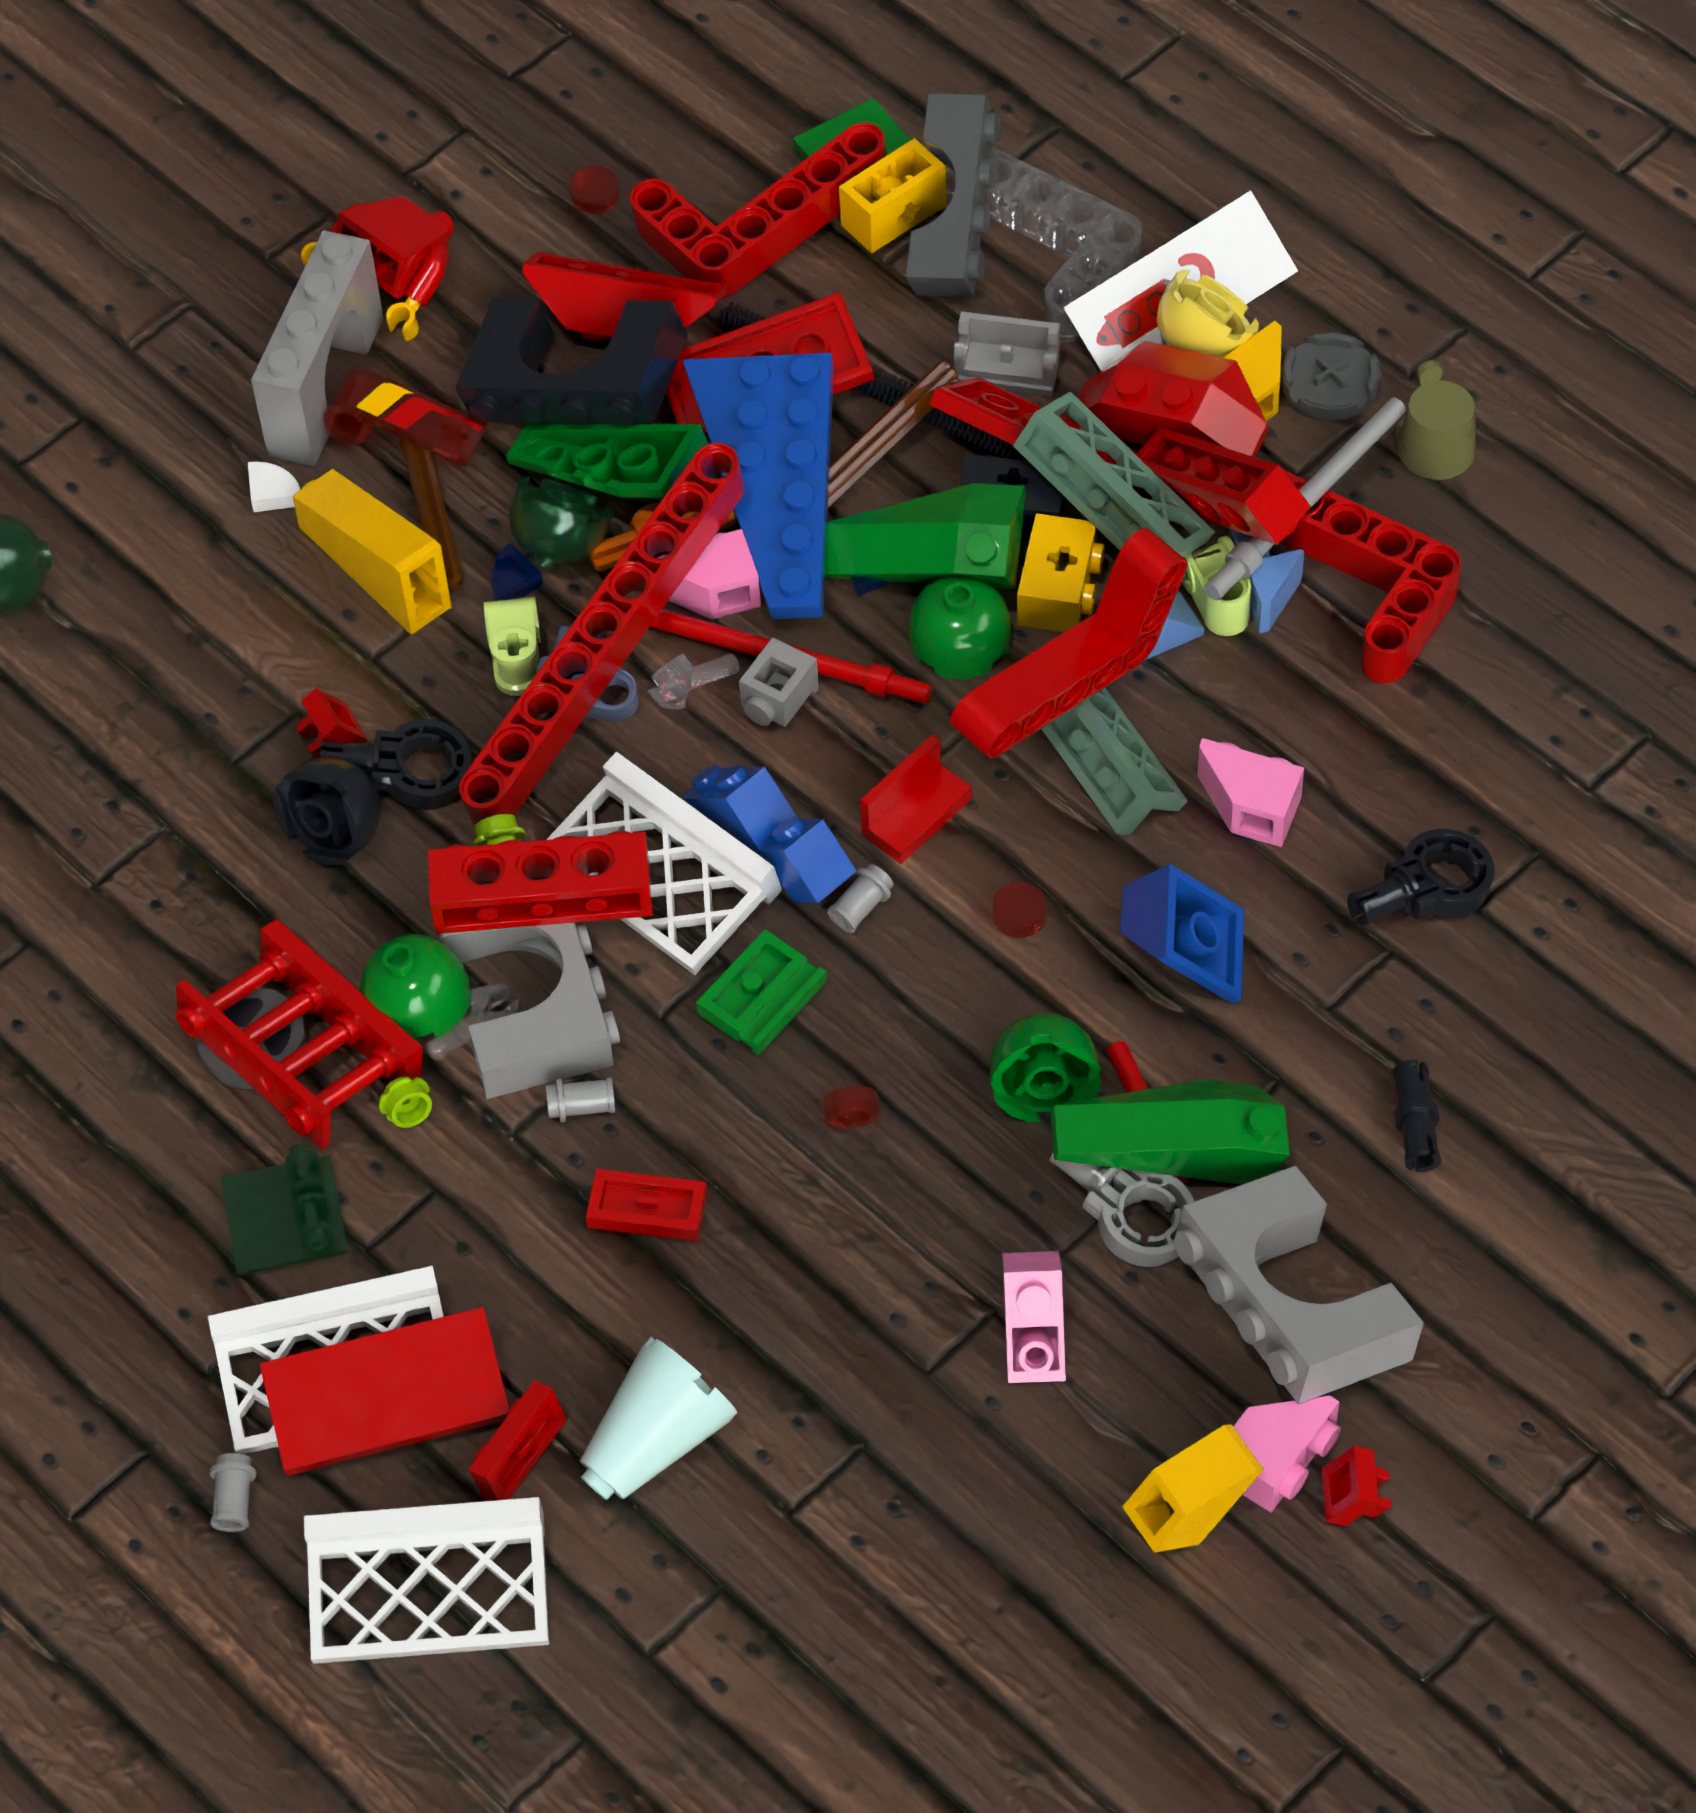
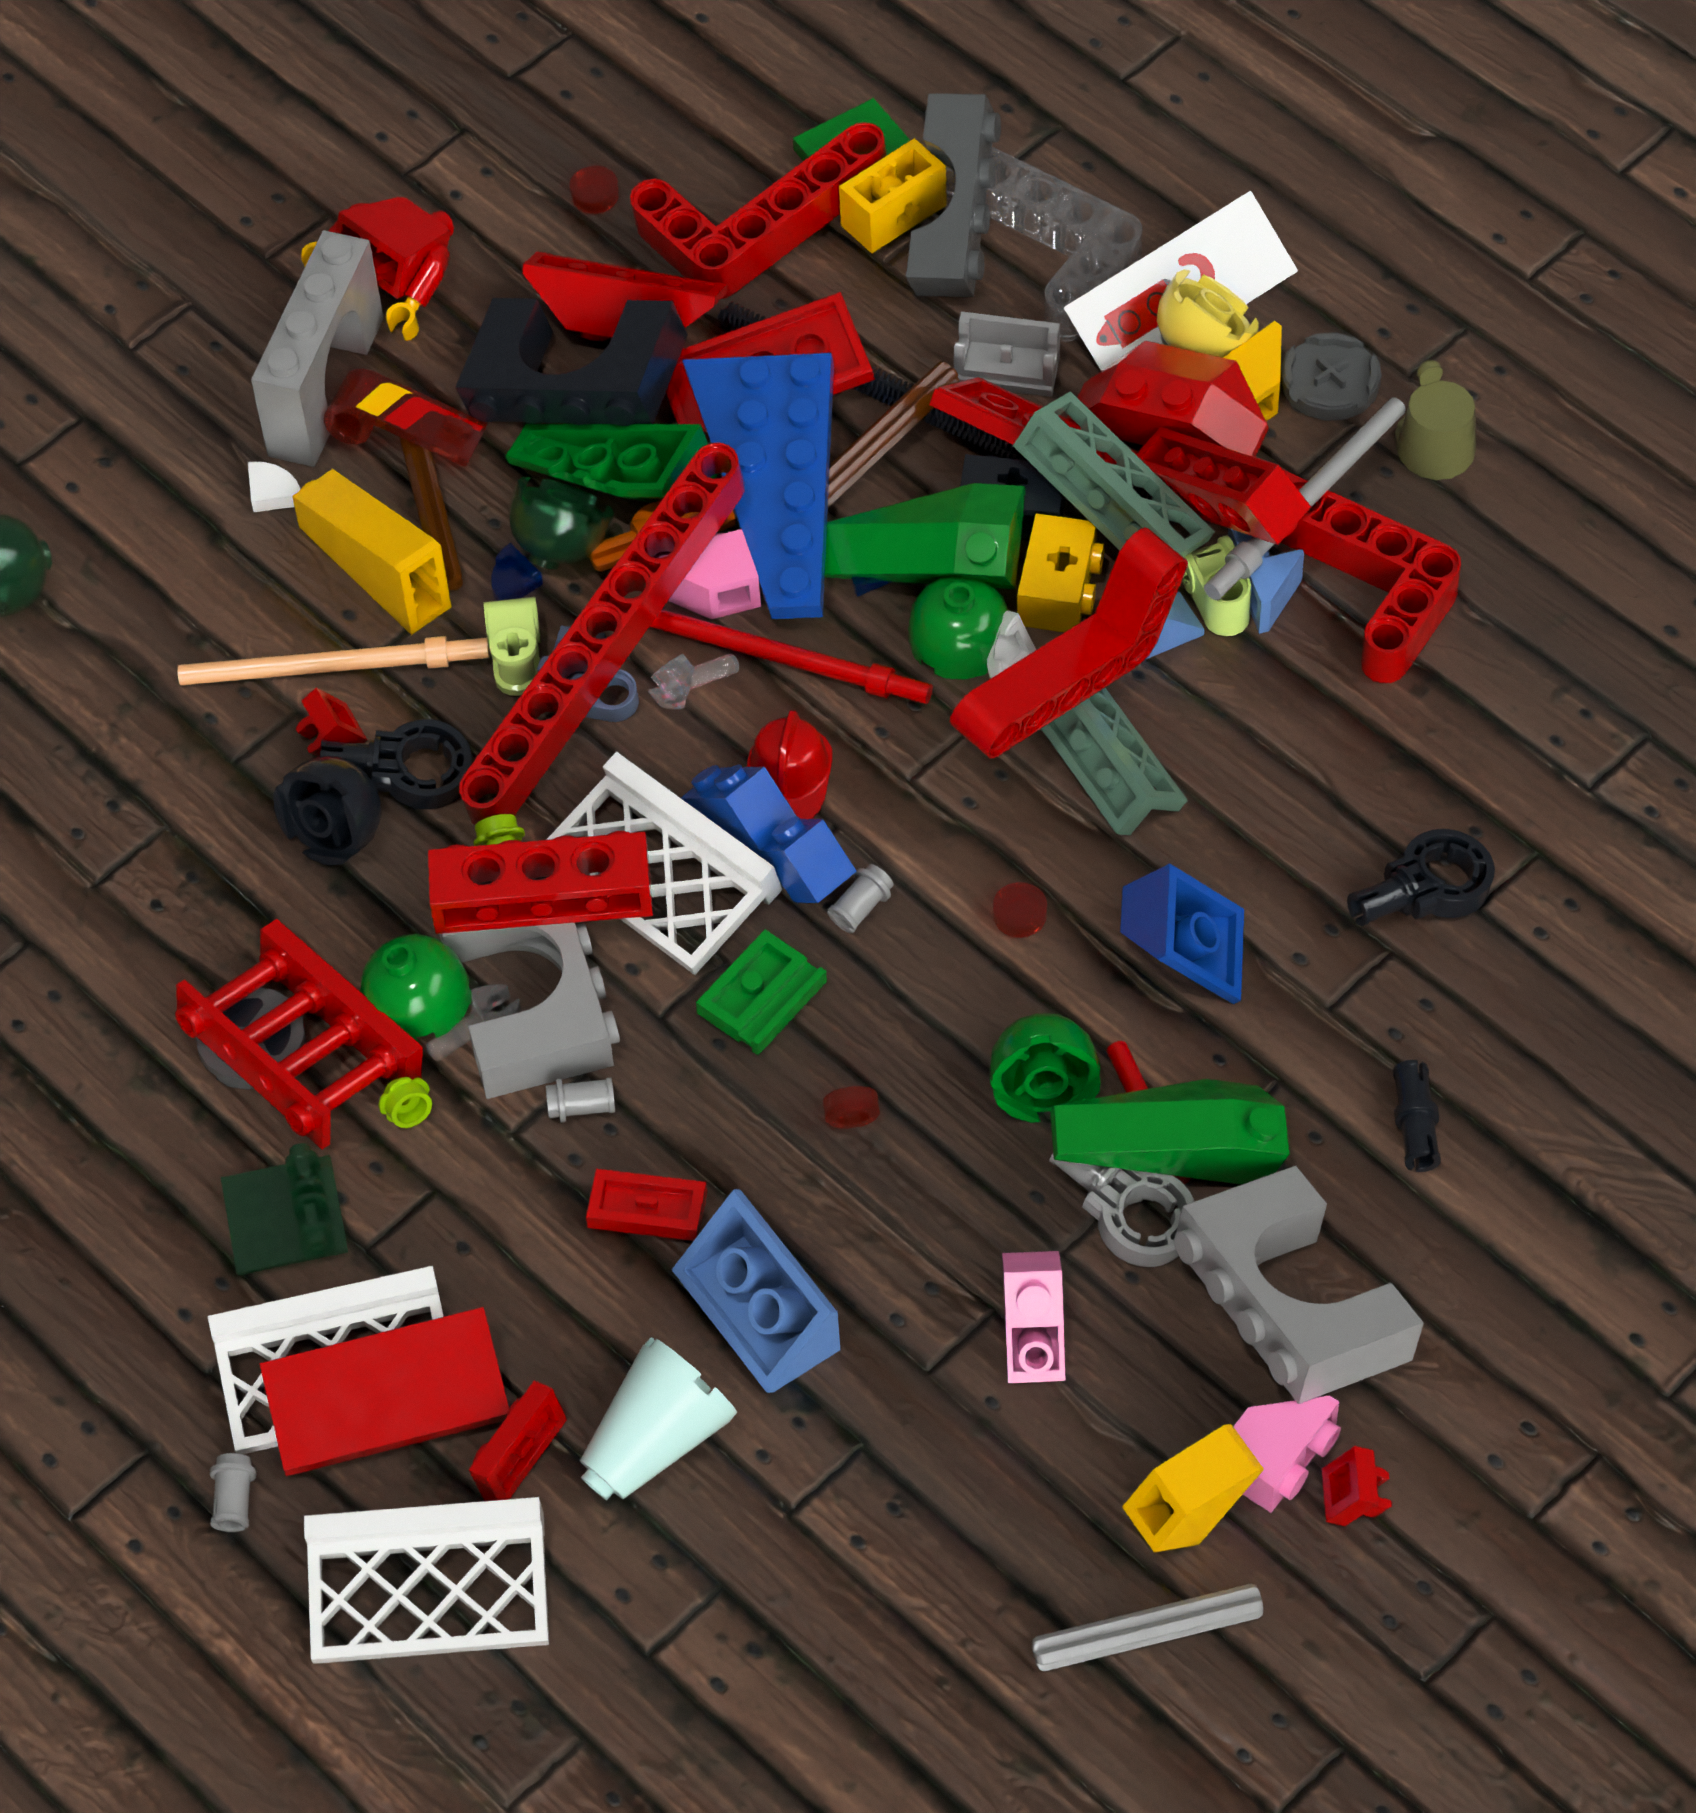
light grey brick [739,637,819,727] -> none
red panel [860,734,972,865] -> none
bright pink slope [1197,738,1304,848] -> none
none -> light nougat bar [177,636,490,686]
none -> medium blue slope [672,1189,840,1393]
none -> red piece [746,710,833,819]
none -> white tile [987,611,1036,678]
none -> light grey axle [1032,1584,1263,1671]

